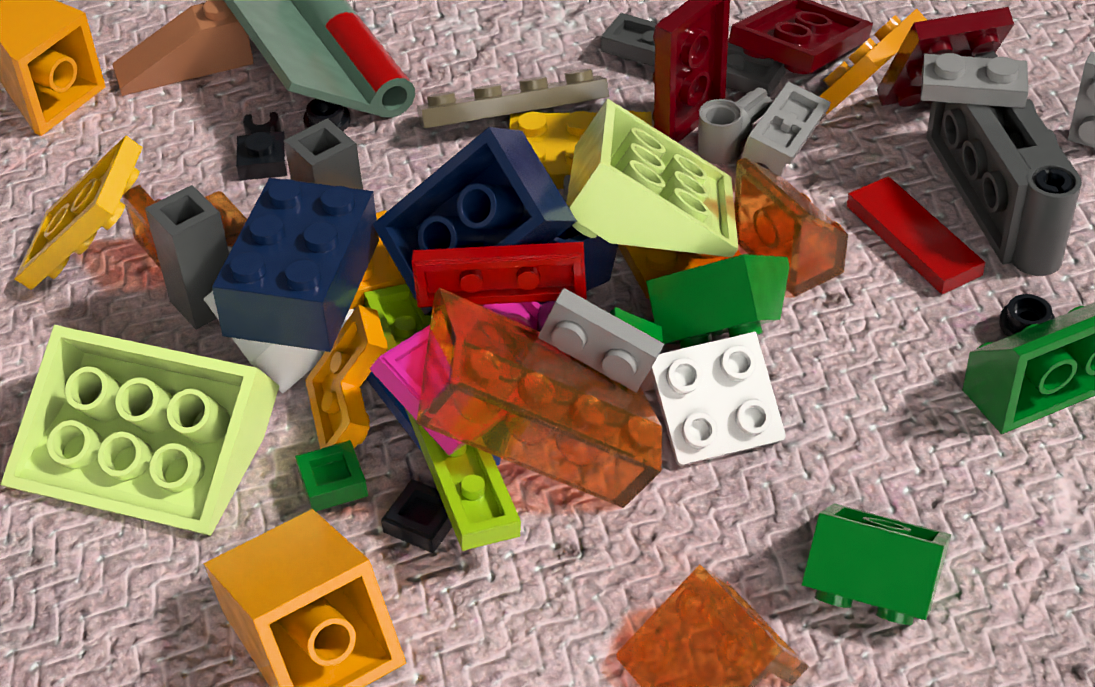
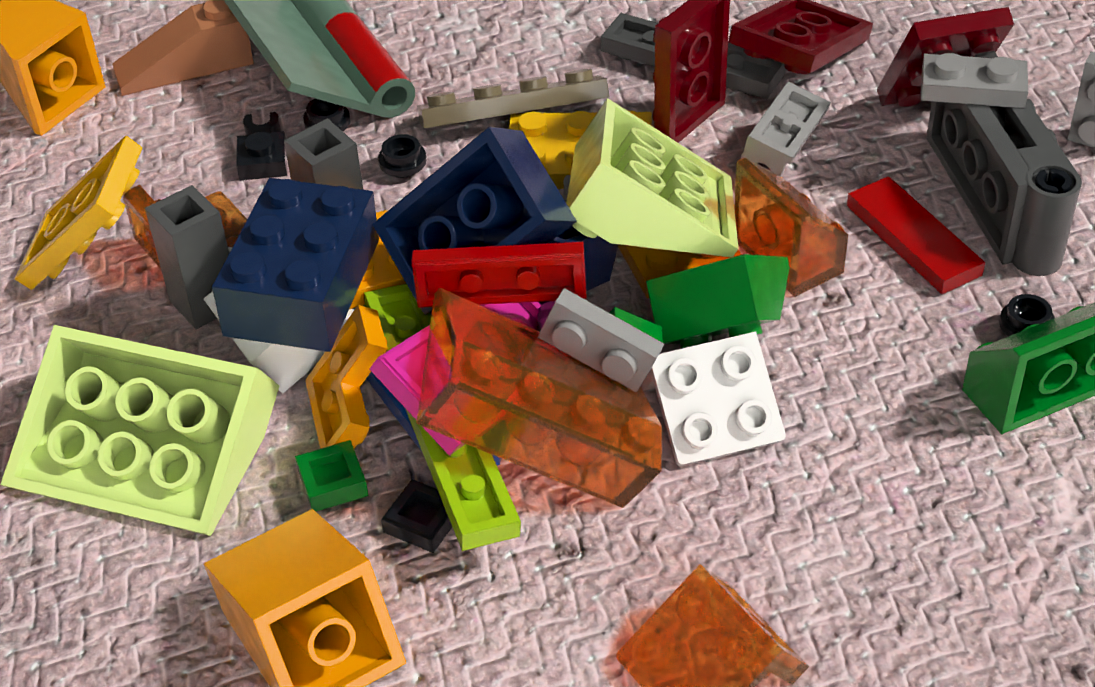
light grey axle [698,88,773,164] -> none
green slope [801,503,951,625] -> none
light orange plate [819,8,927,114] -> none
none -> black plate [378,134,427,178]

